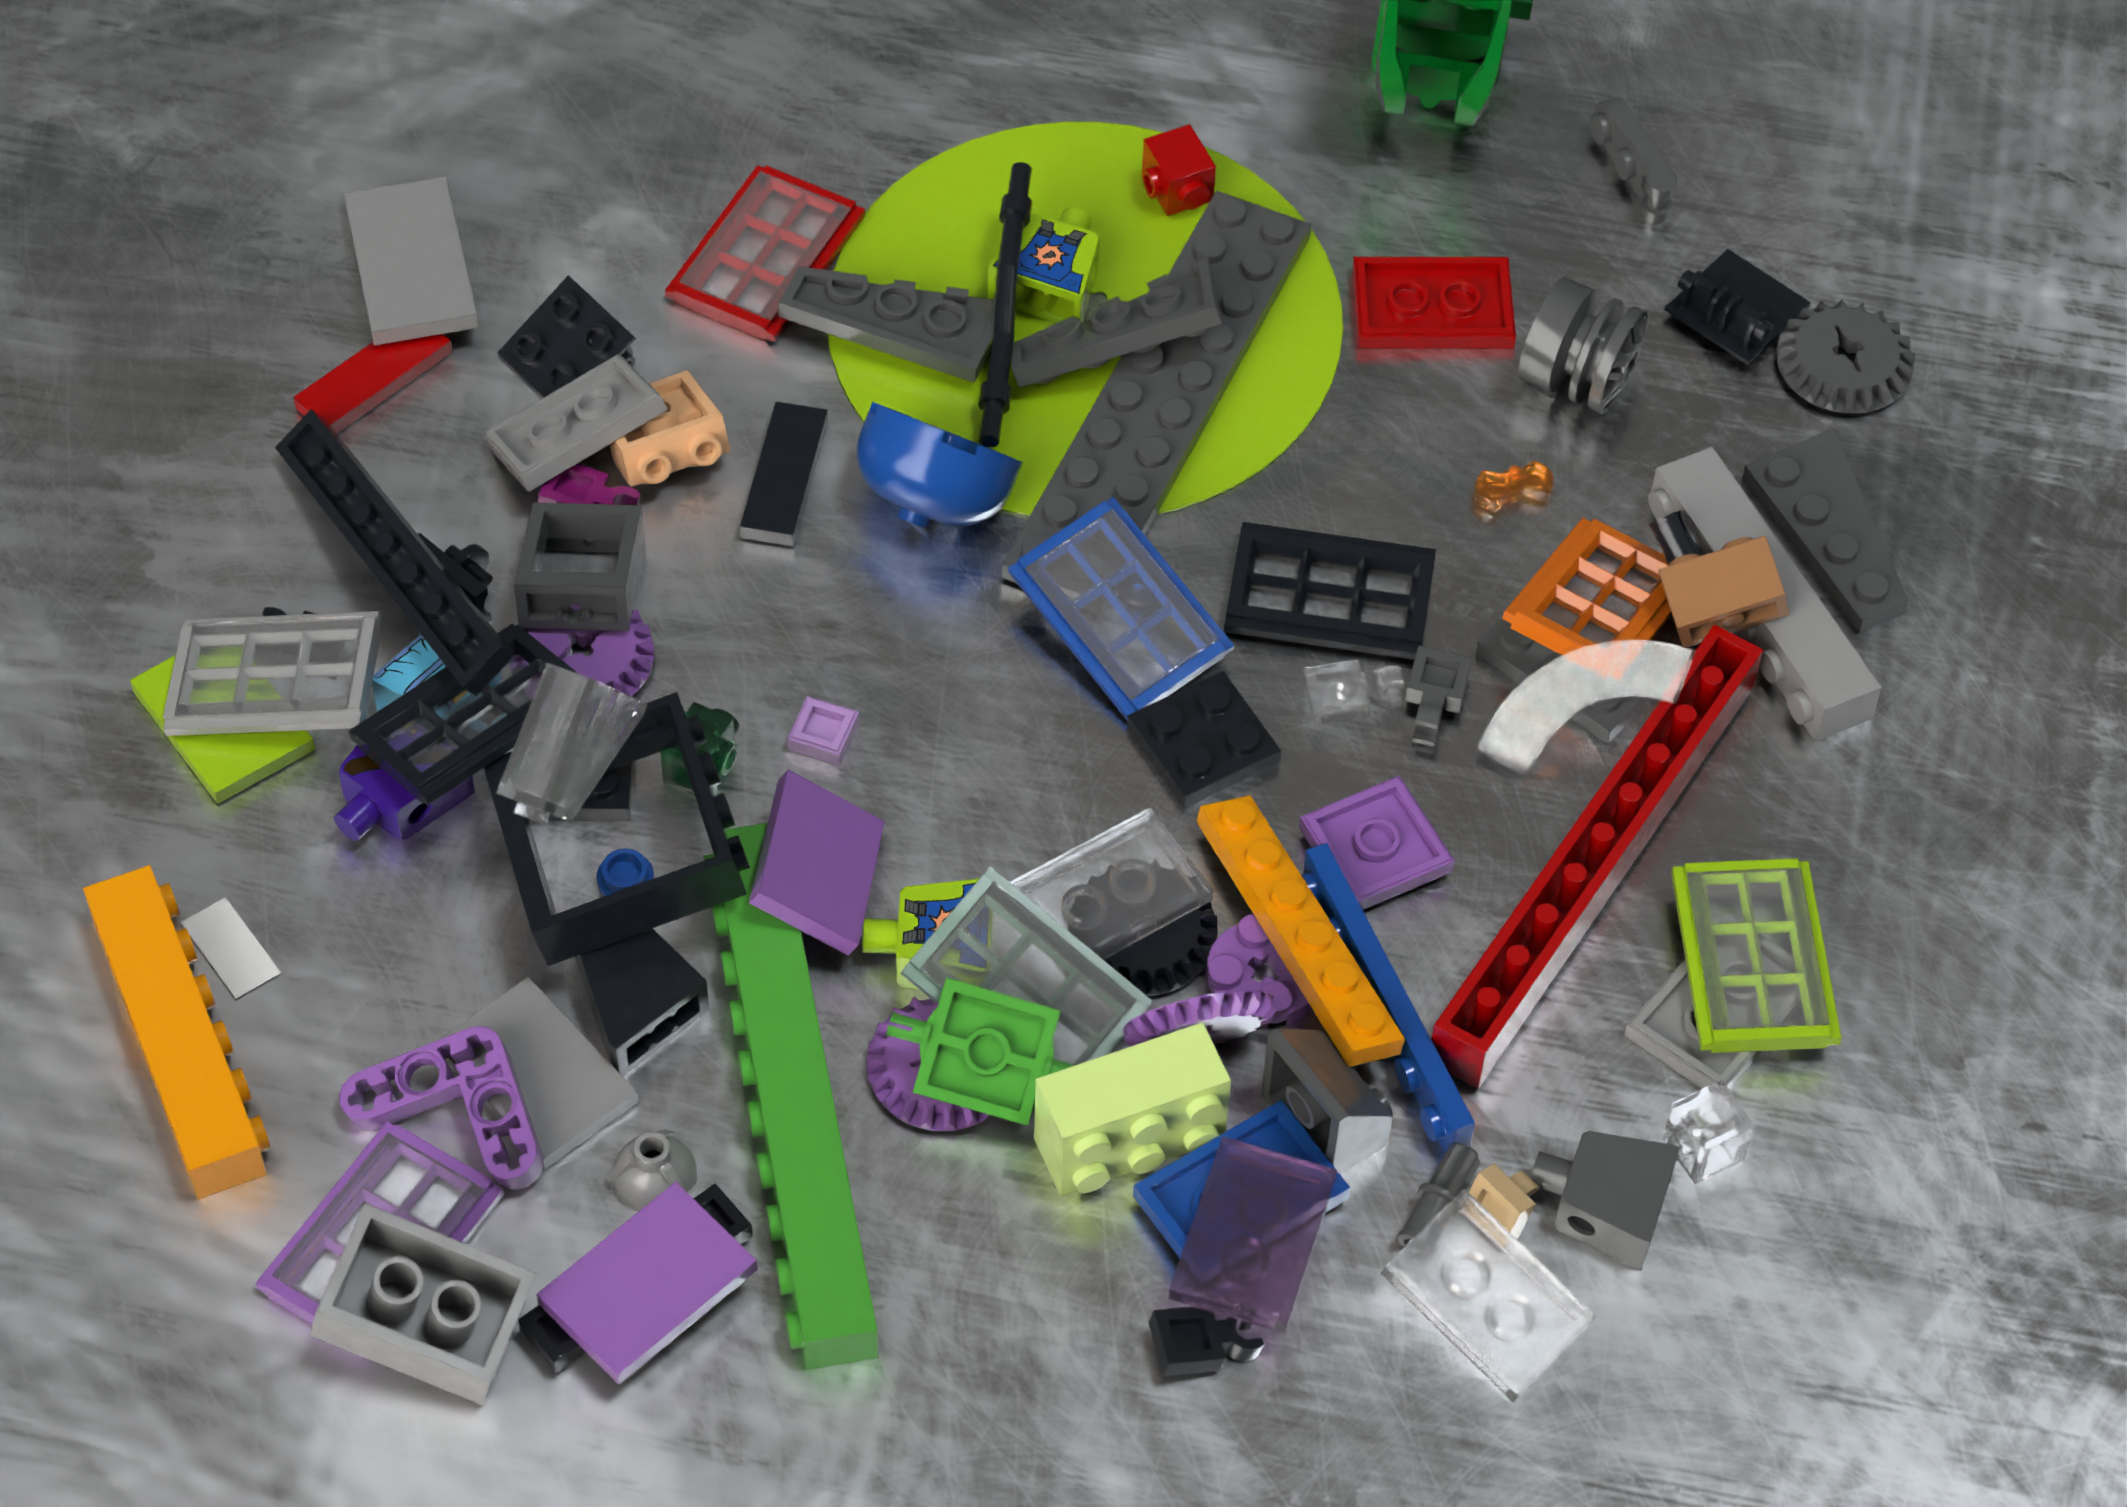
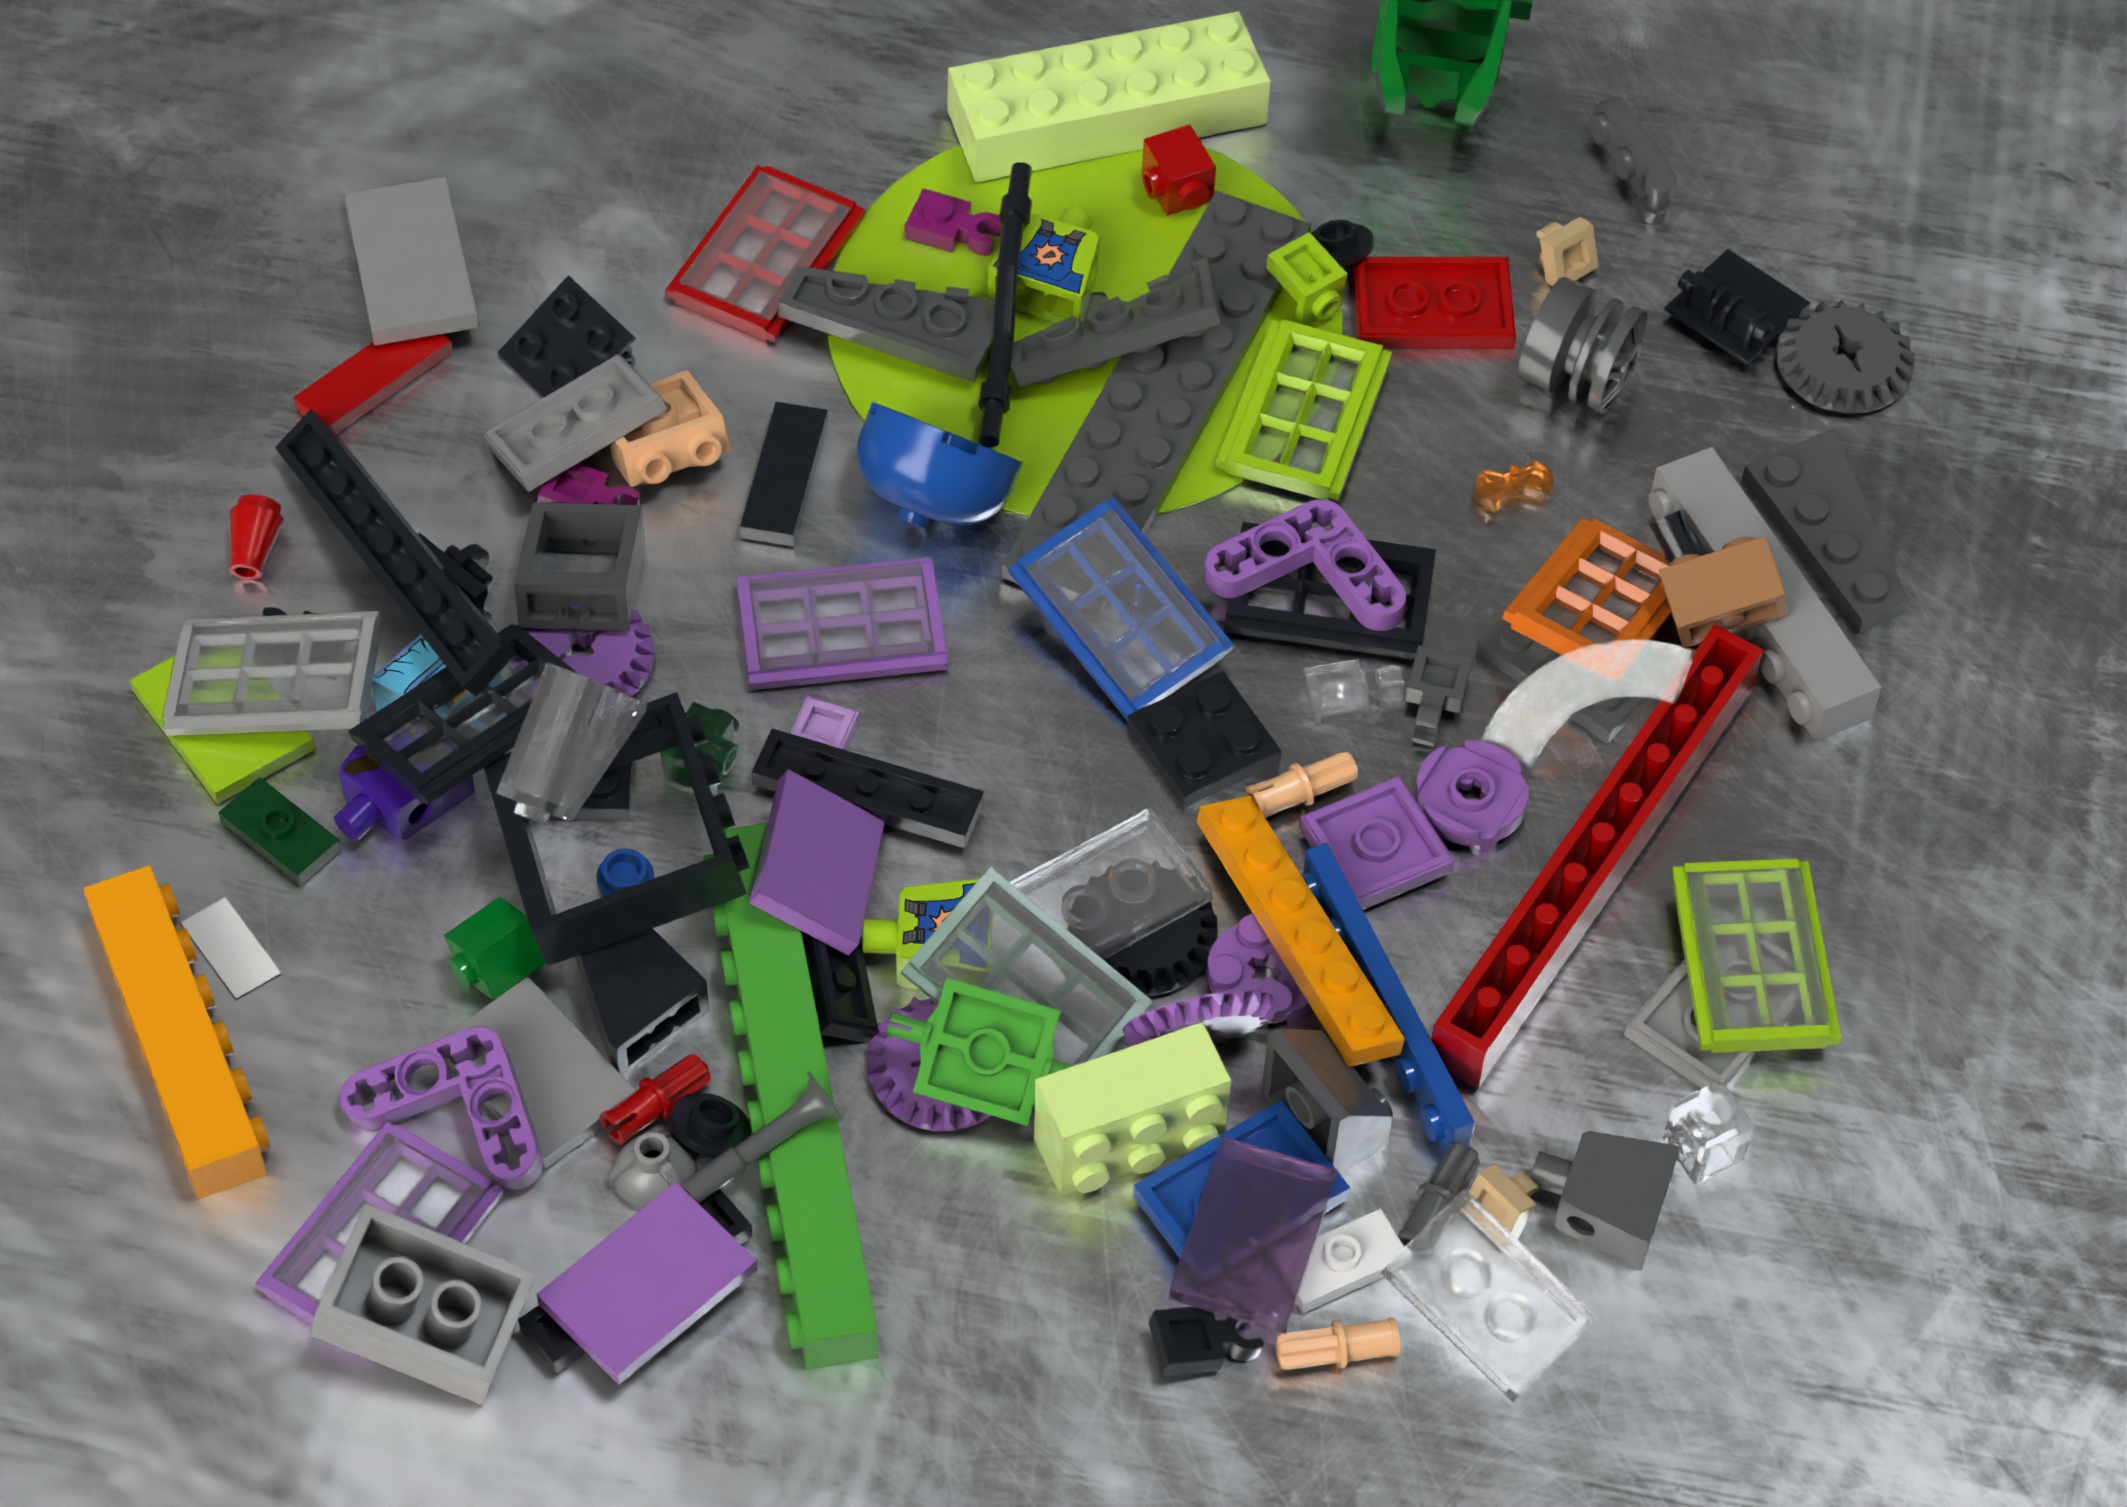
none -> dark green plate [218,777,342,886]
none -> red cone [229,494,284,580]
none -> green brick [444,896,546,1000]
none -> red axle [599,1054,711,1146]
none -> black piece [669,1093,752,1158]
none -> dark grey piece [682,1071,844,1203]
none -> clear piece [736,557,948,690]
none -> black plate [751,728,984,848]
none -> black tile [801,931,879,1042]
none -> magenta plate [905,188,1002,256]
none -> yellowish green brick [947,11,1270,183]
none -> medium lavender beam [1204,499,1406,631]
none -> lime piece [1215,319,1393,501]
none -> light nougat axle [1245,752,1359,818]
none -> lime bracket [1266,232,1347,325]
none -> white plate [1274,1208,1410,1314]
none -> light nougat axle [1276,1317,1401,1370]
none -> black piece [1311,220,1374,267]
none -> medium lavender plate [1415,740,1529,851]
none -> tan tile [1536,217,1599,286]

